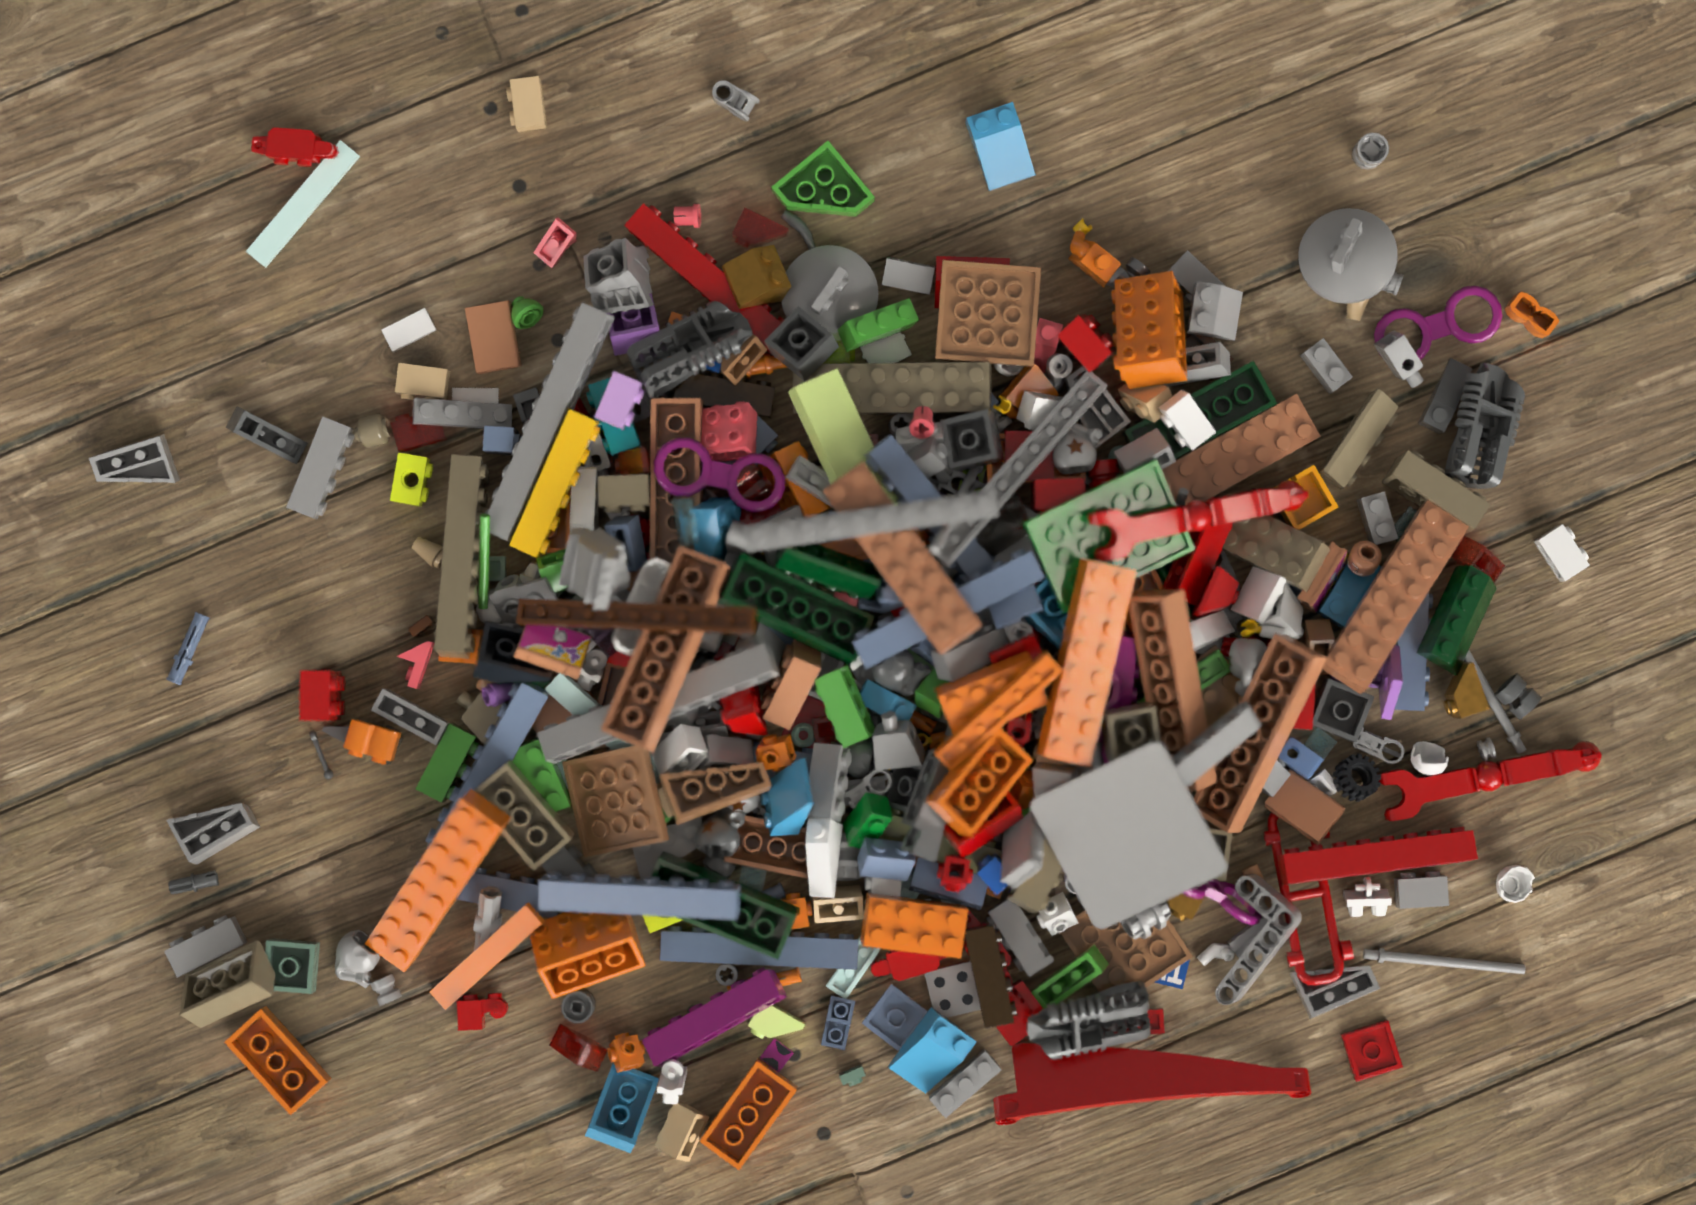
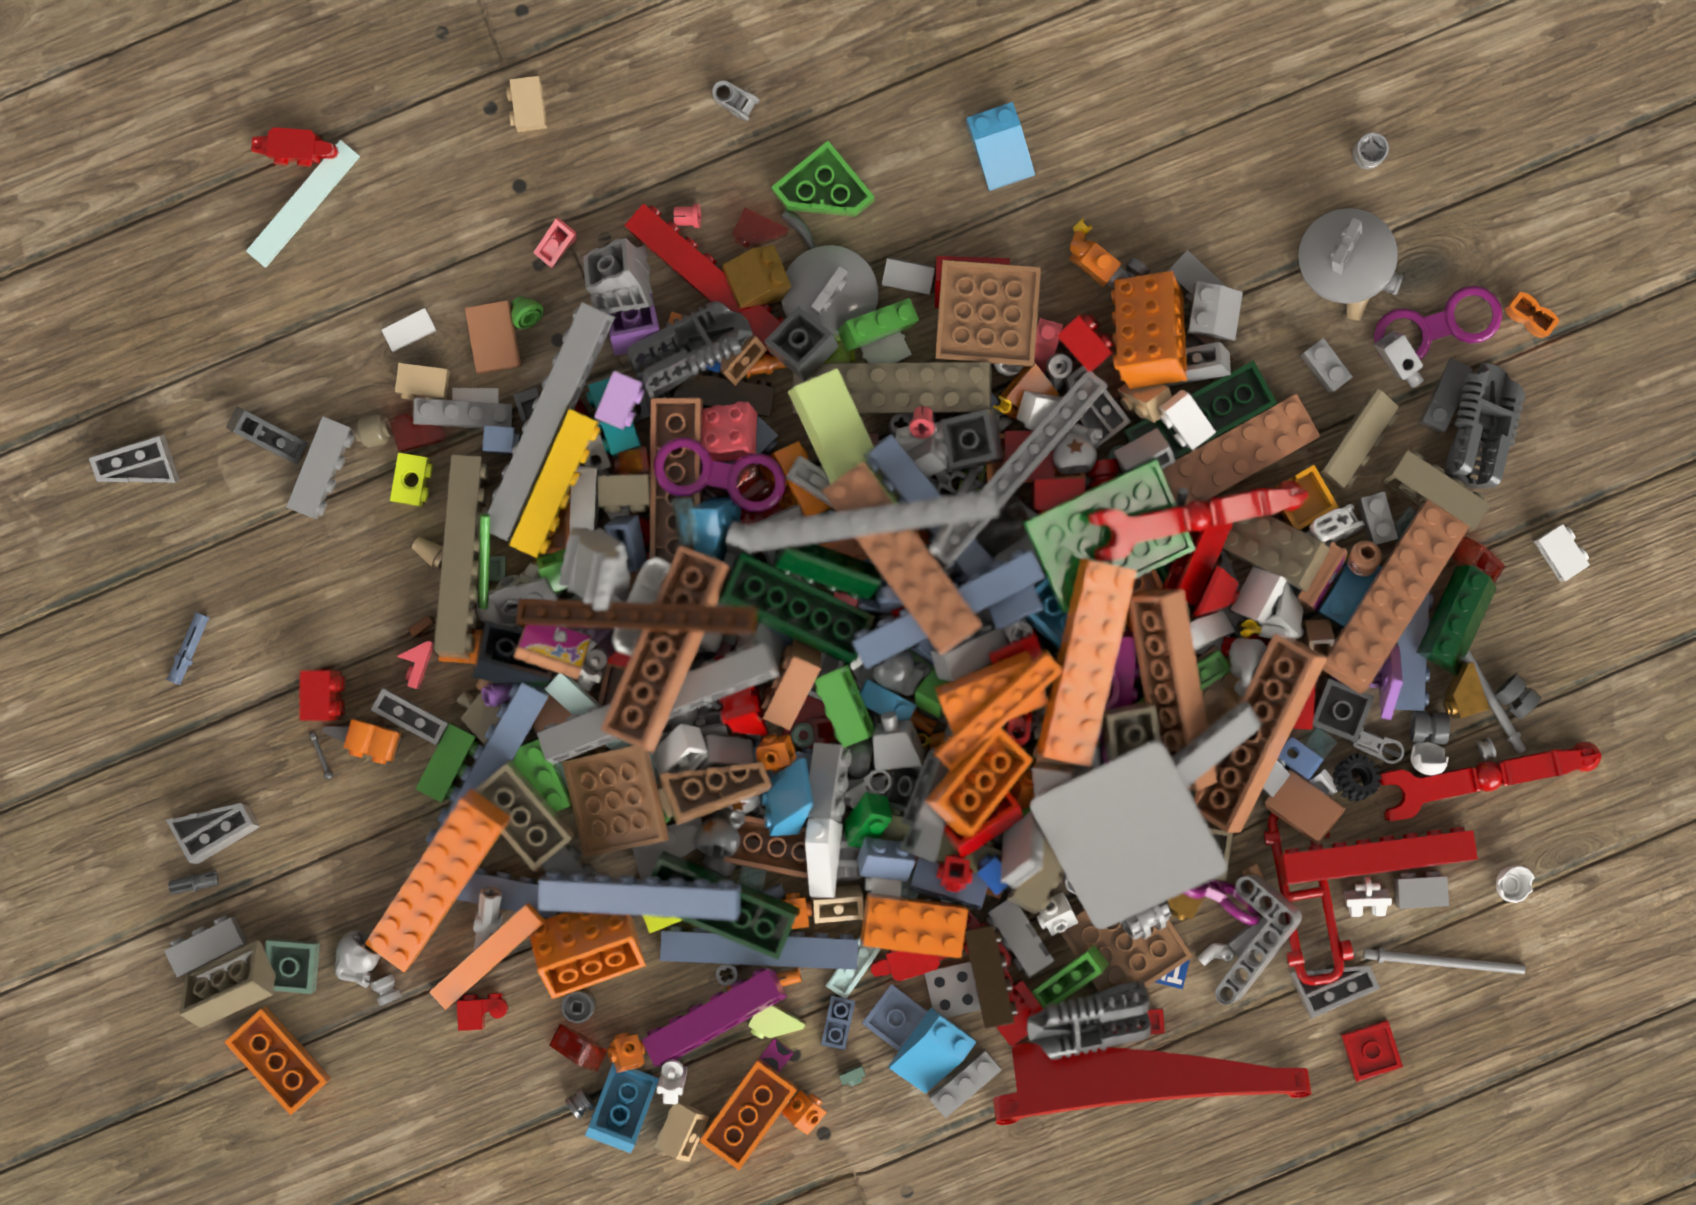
none -> flat silver wheel [565,1088,595,1119]
none -> orange brick [781,1090,827,1135]
none -> white piece [1306,504,1366,547]
none -> dark grey wheel [1410,711,1450,744]

